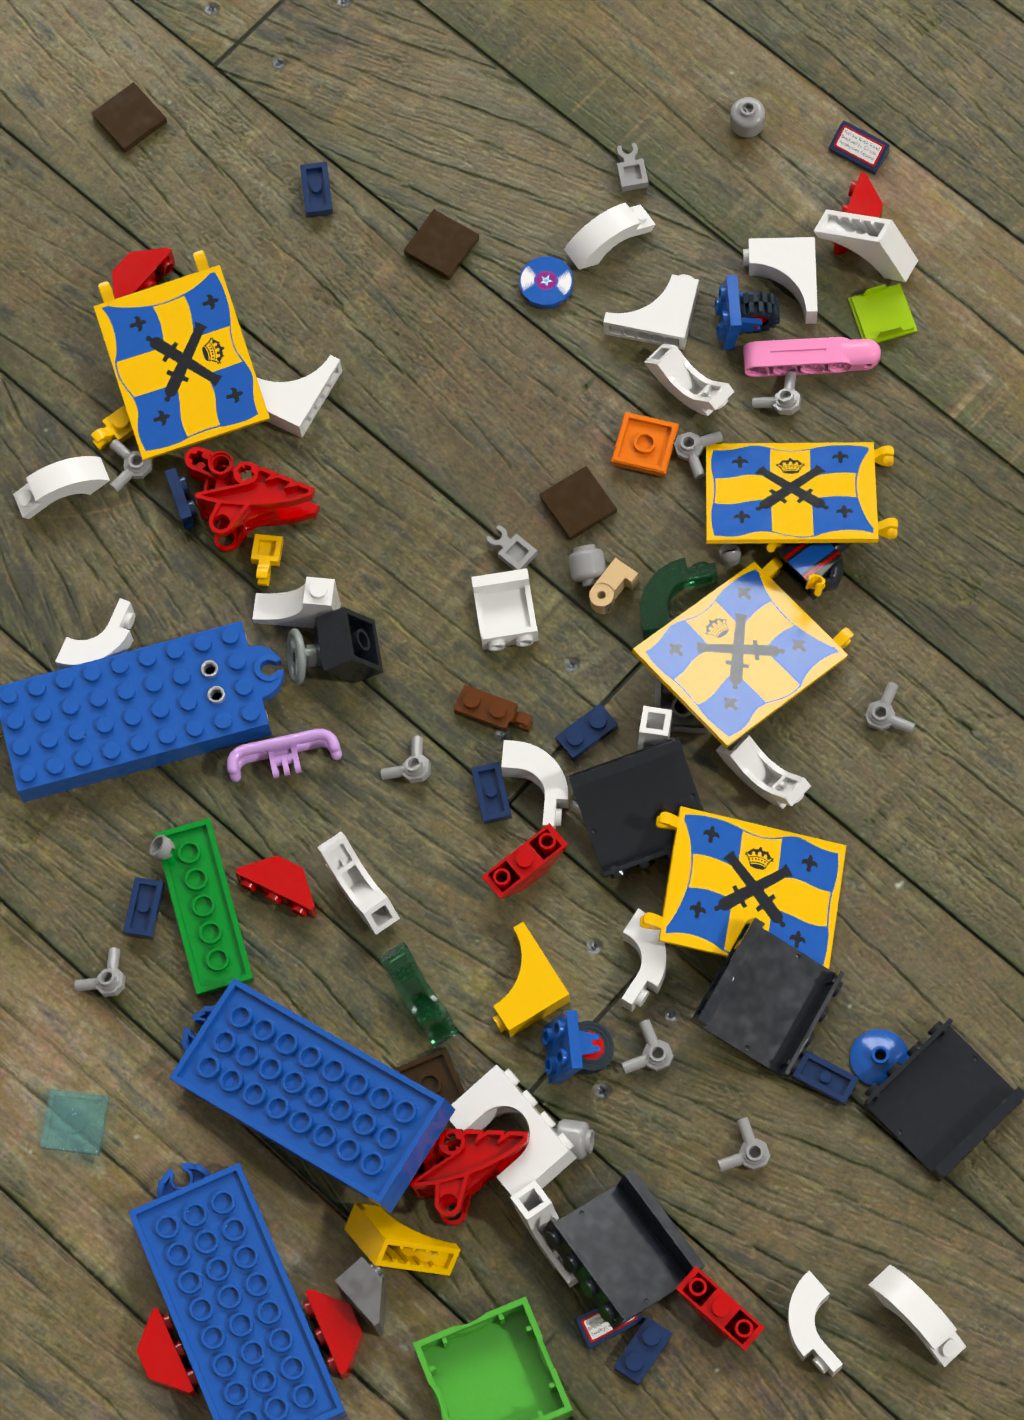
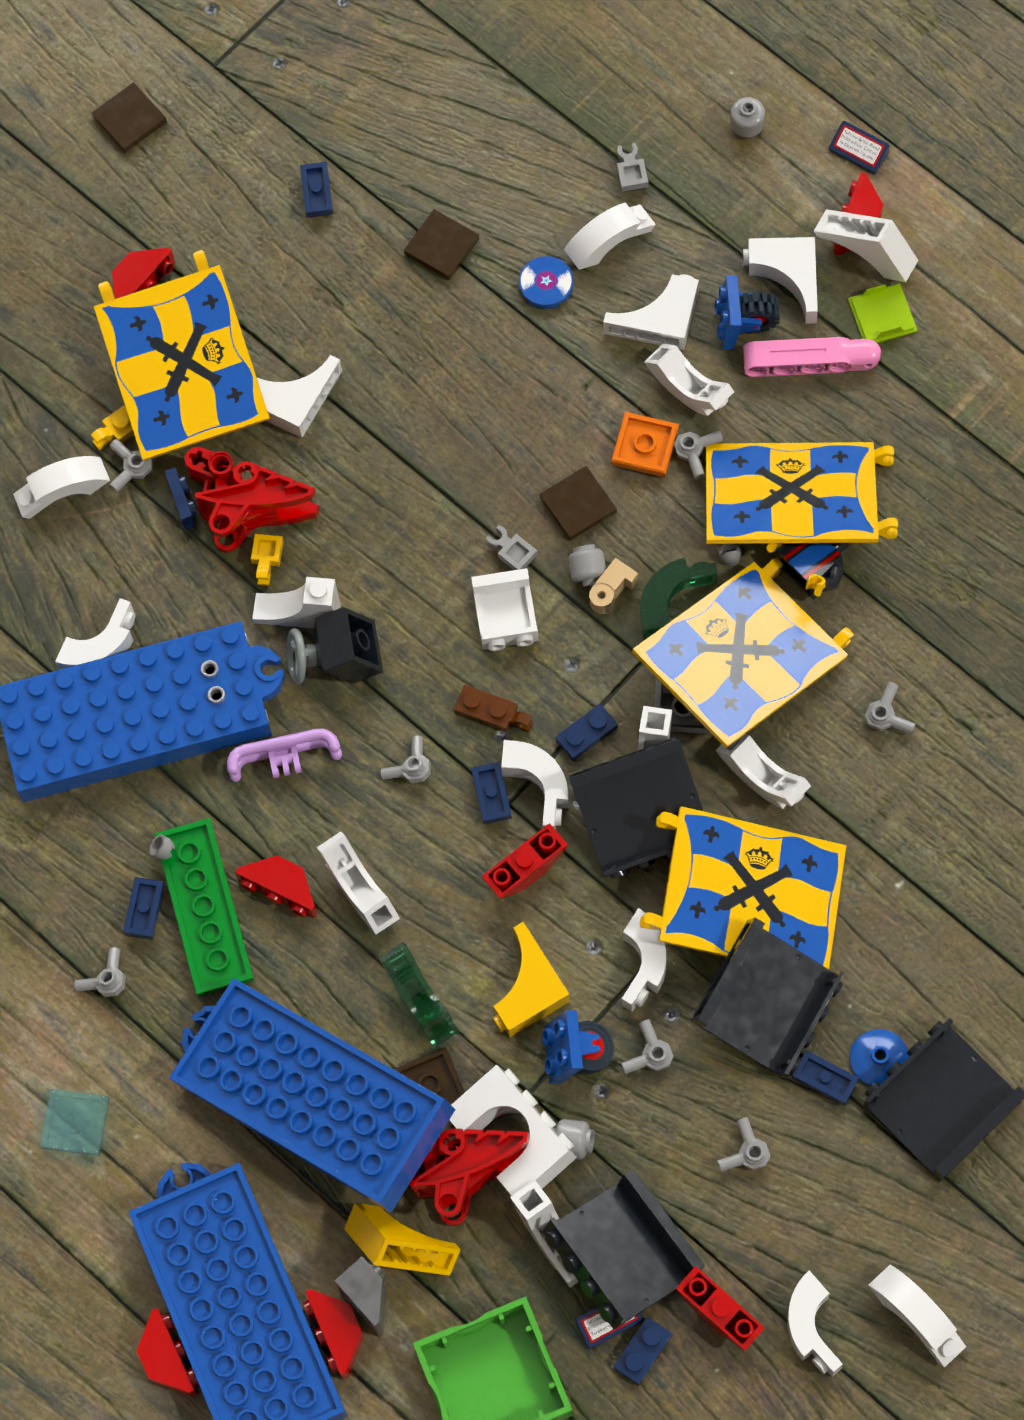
light grey piece [752,371,801,415] -> none

